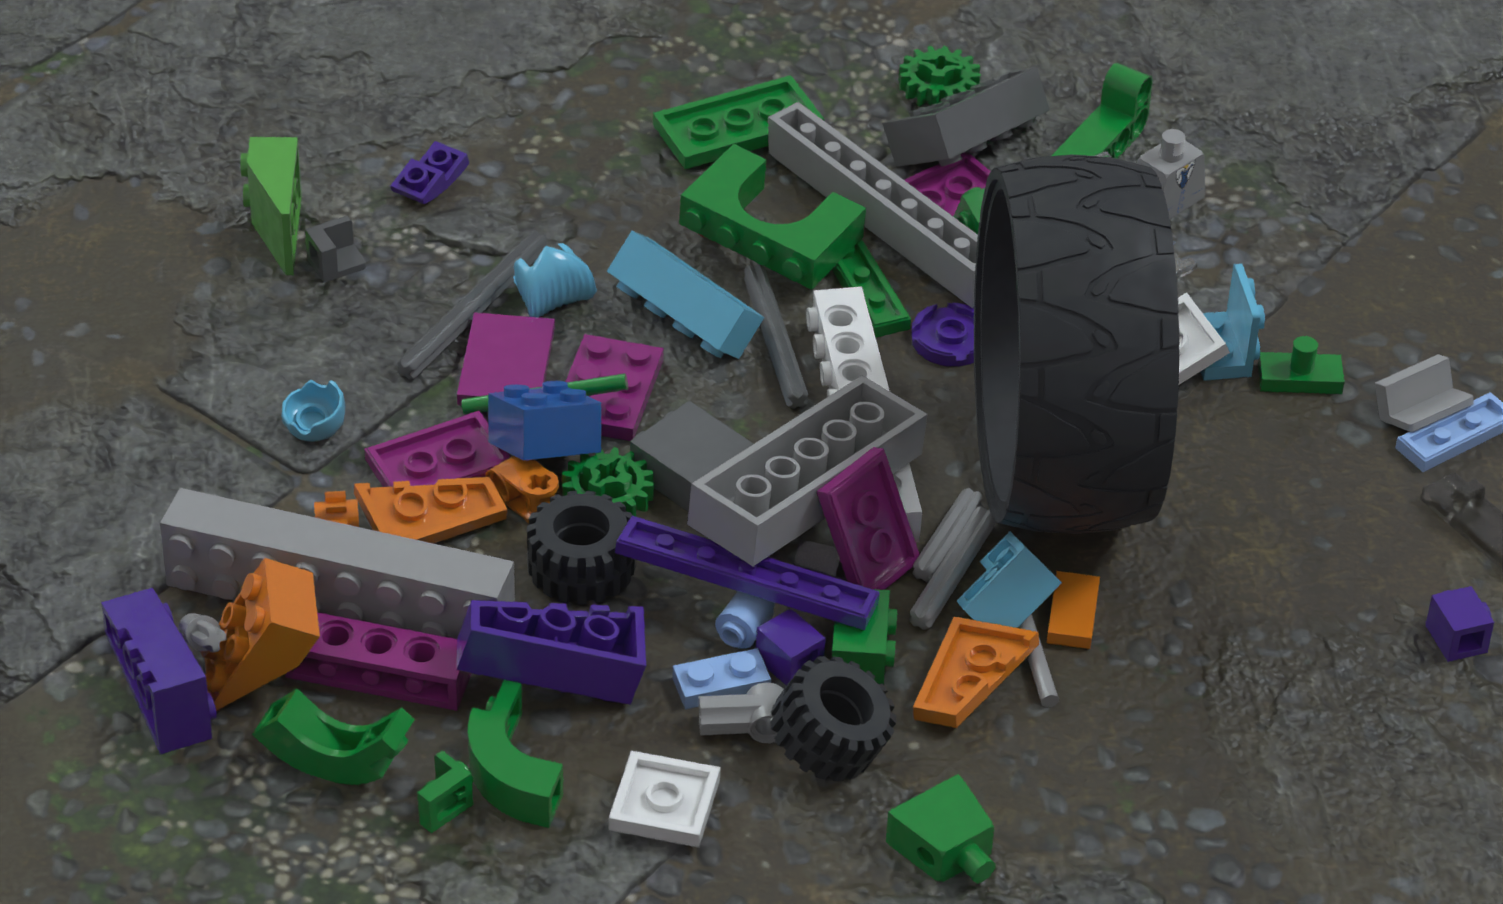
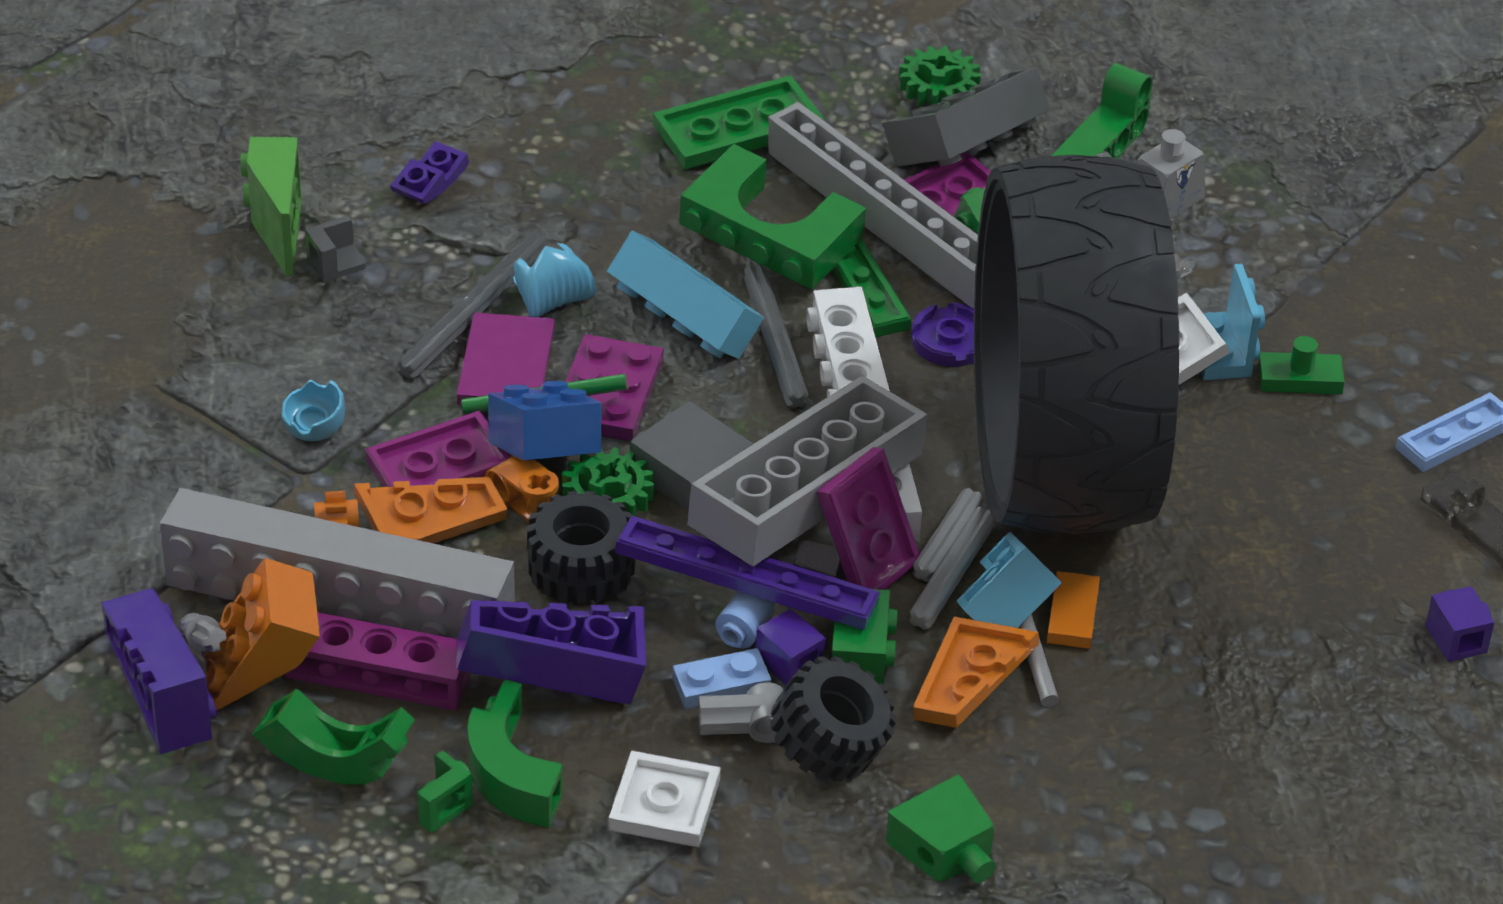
light grey panel [1375,354,1474,432] -> none

